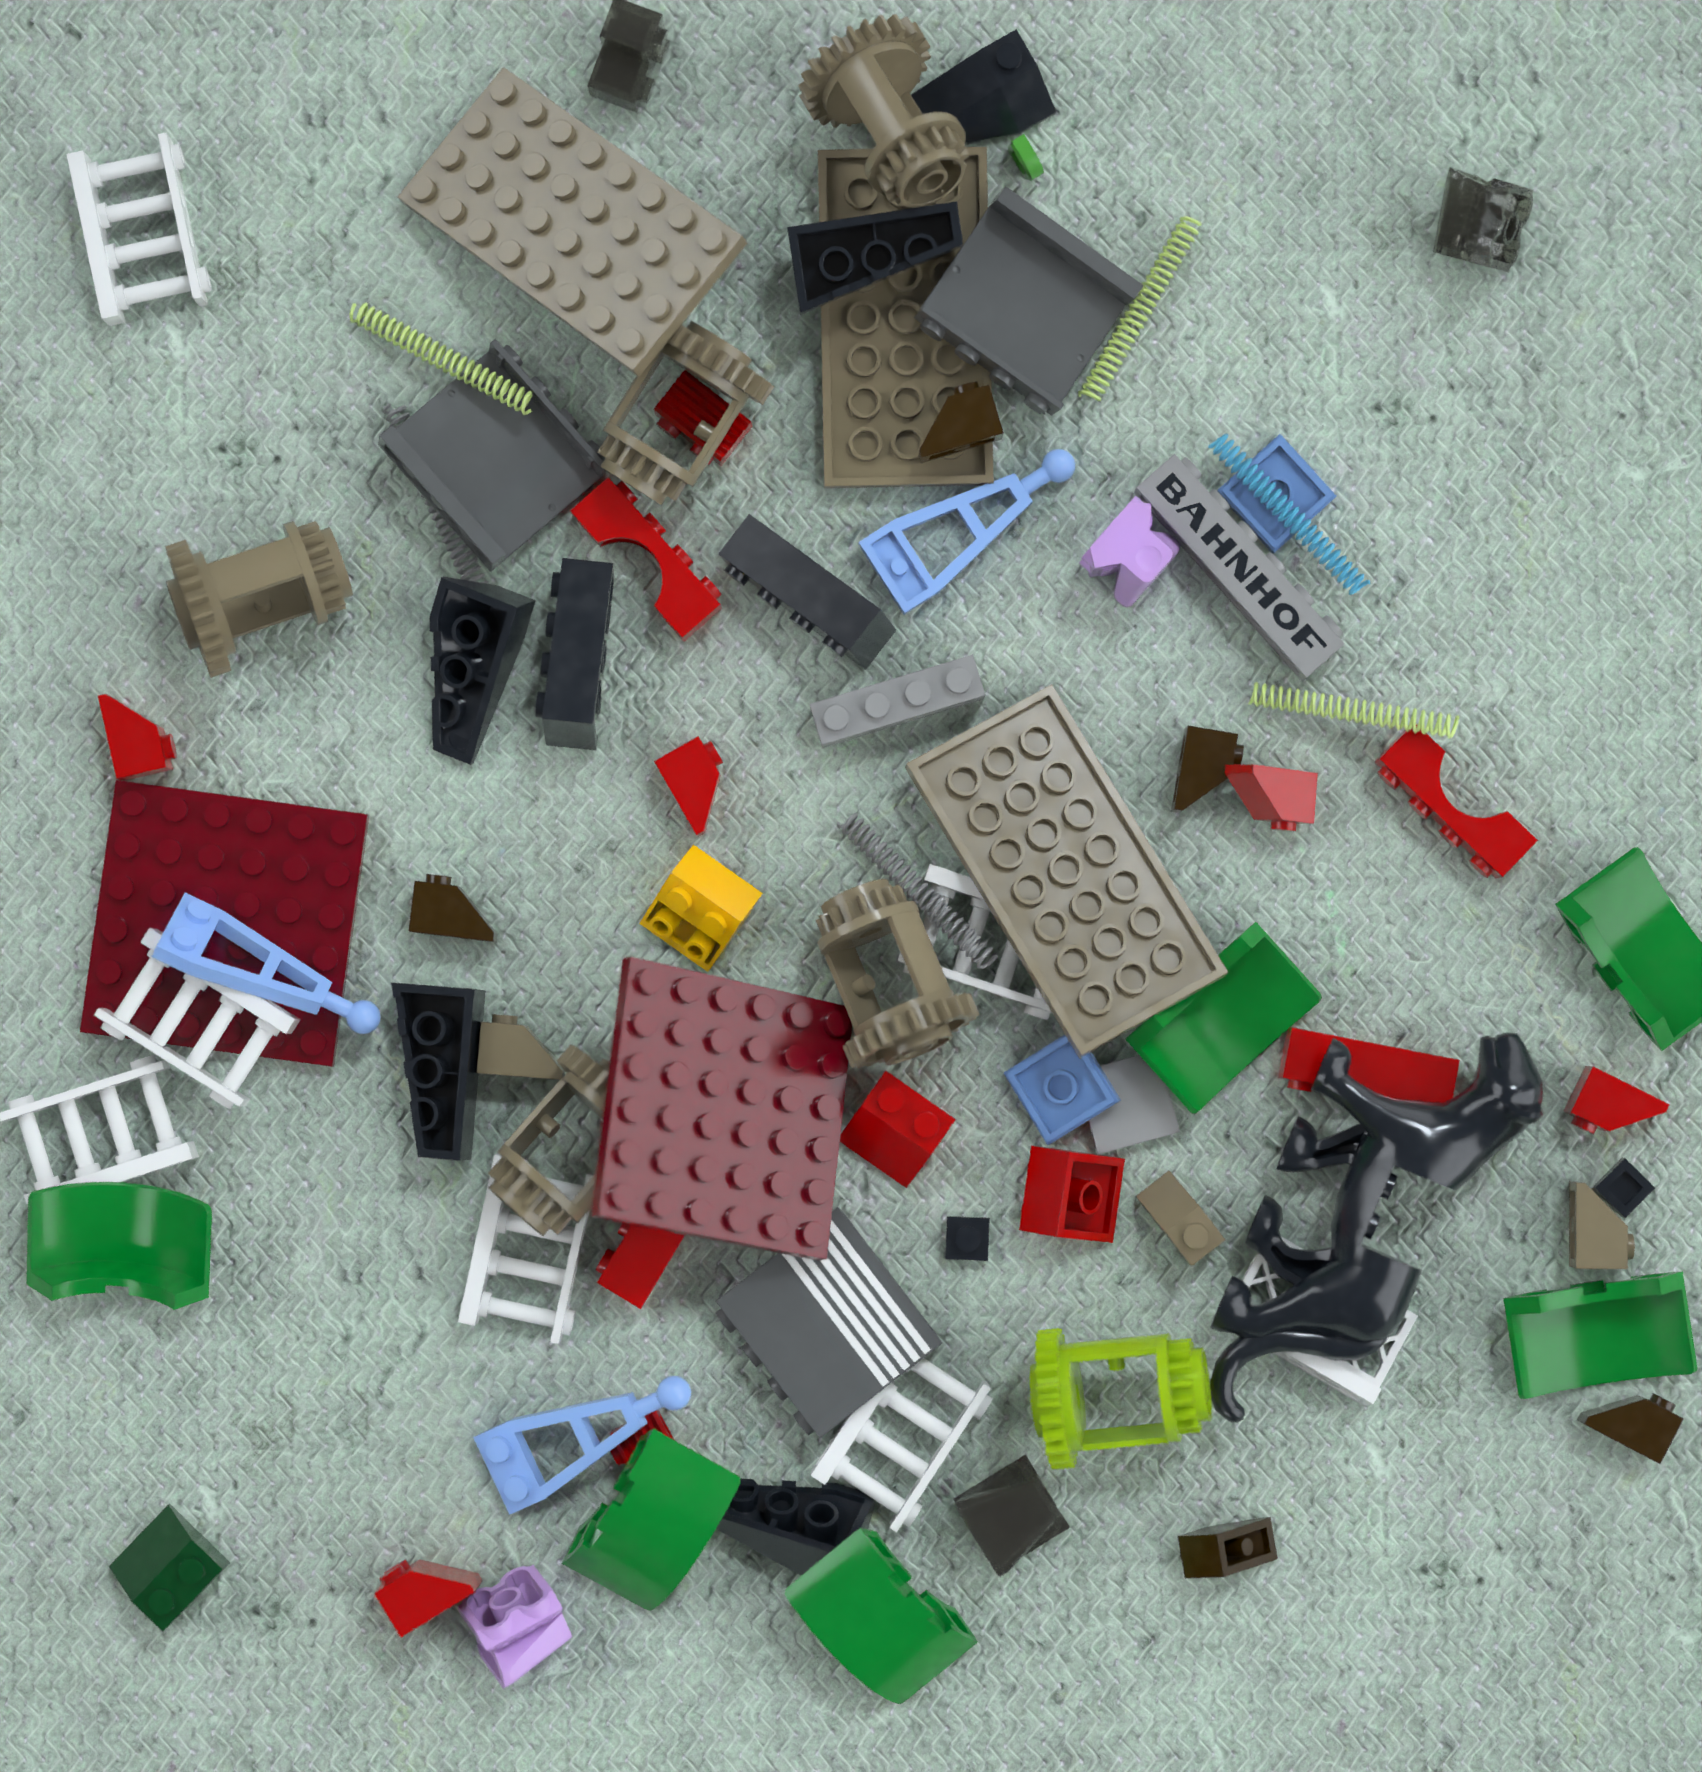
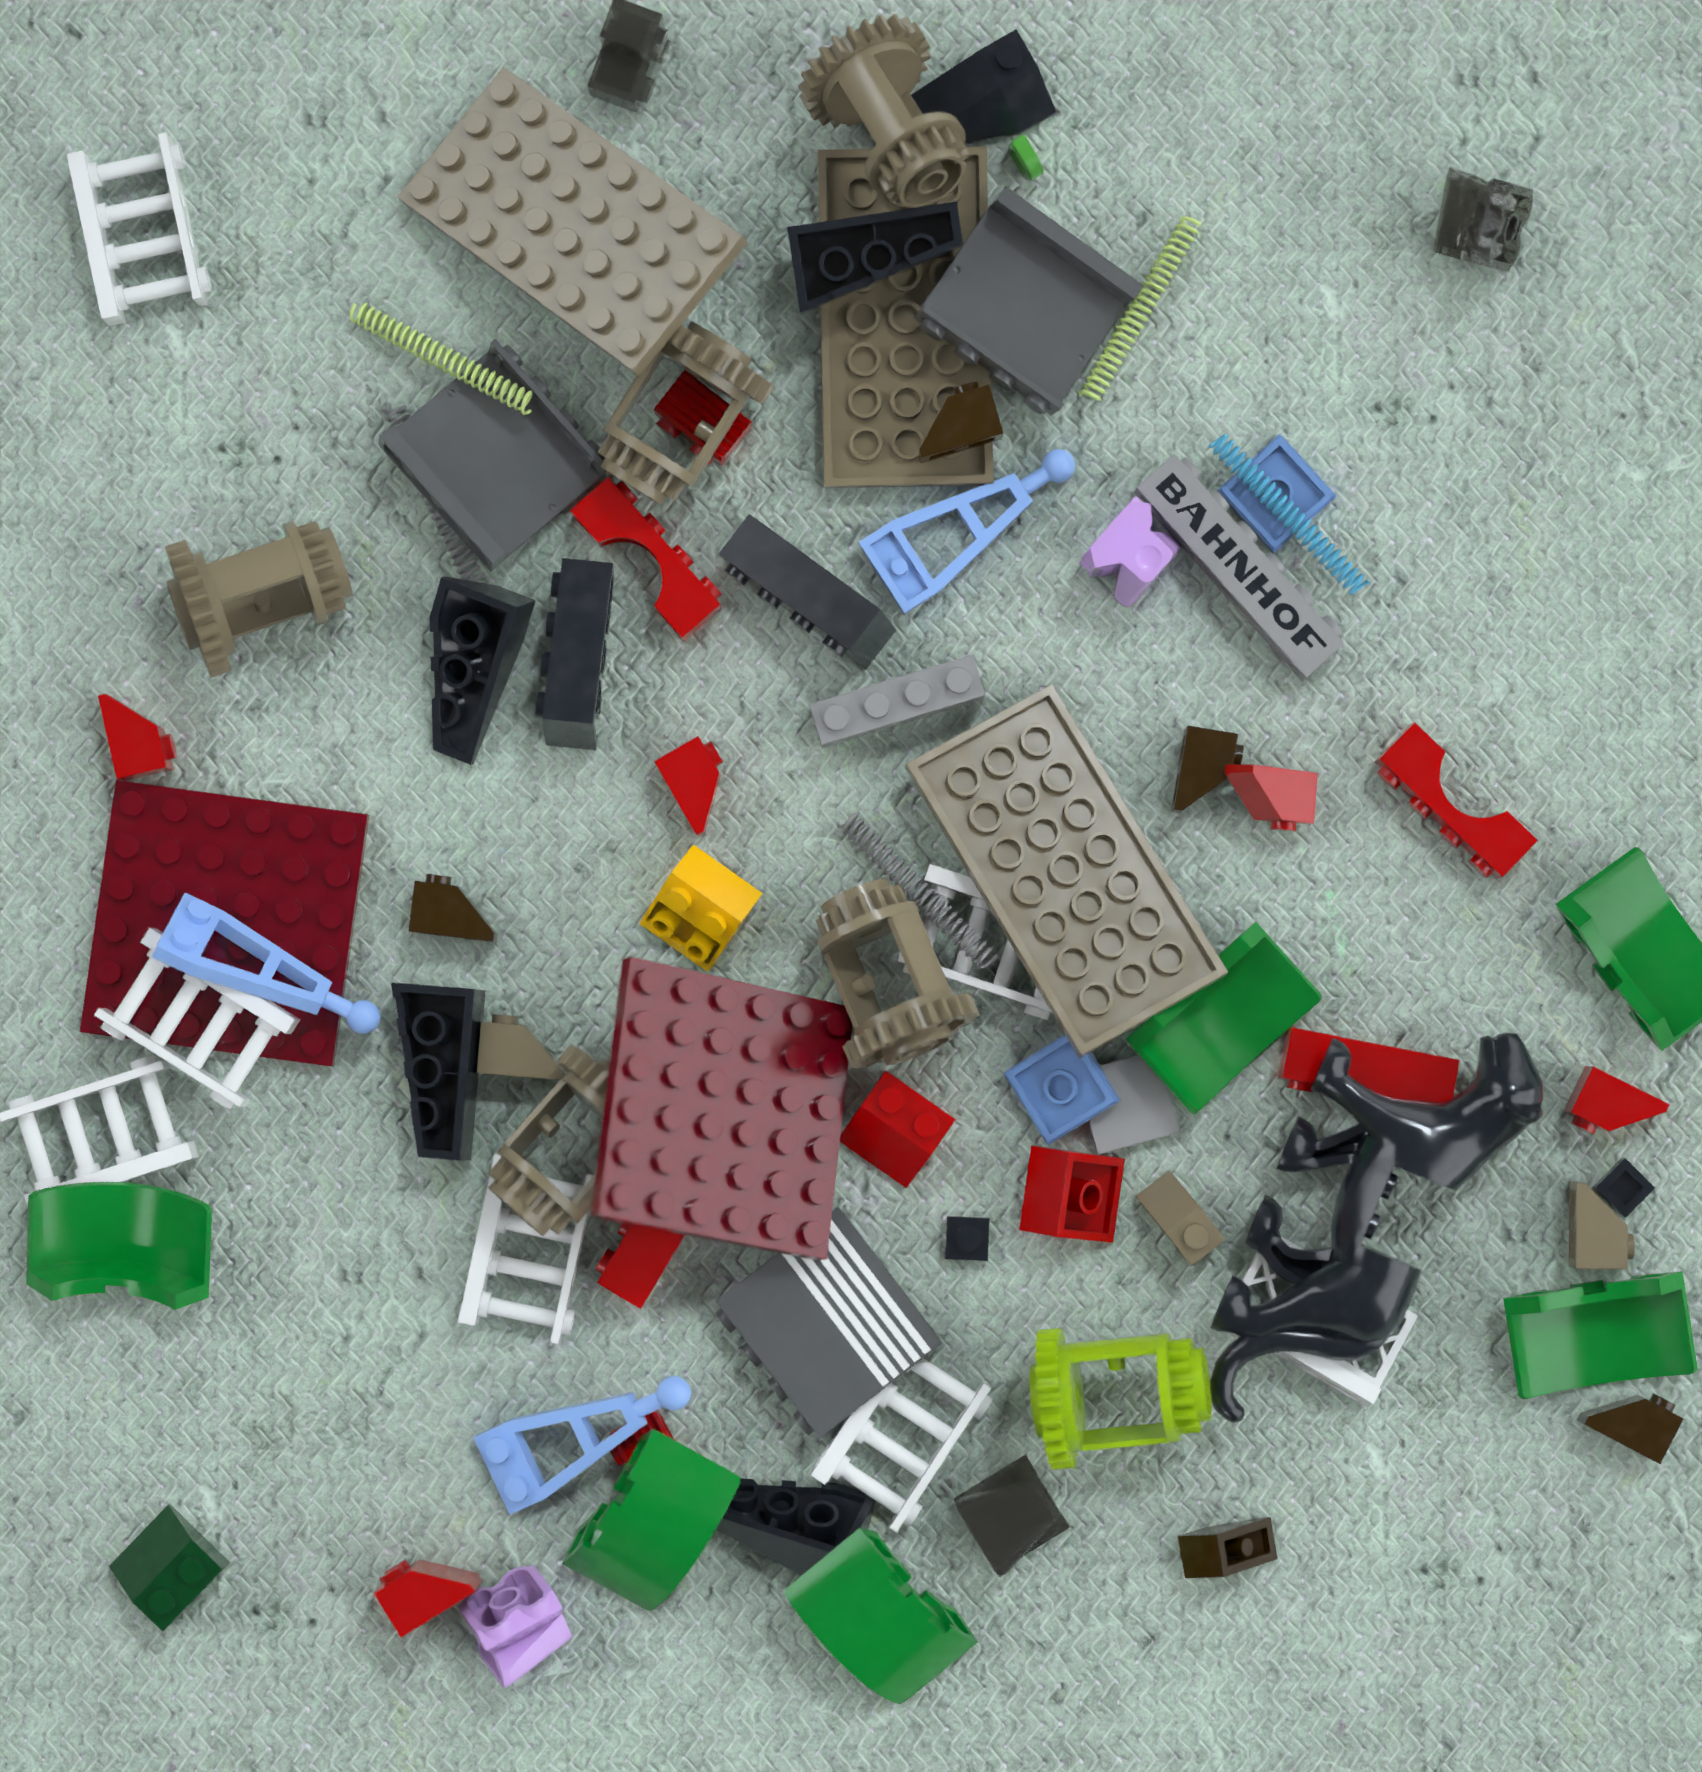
yellowish green piece [1248,682,1460,739] -> none

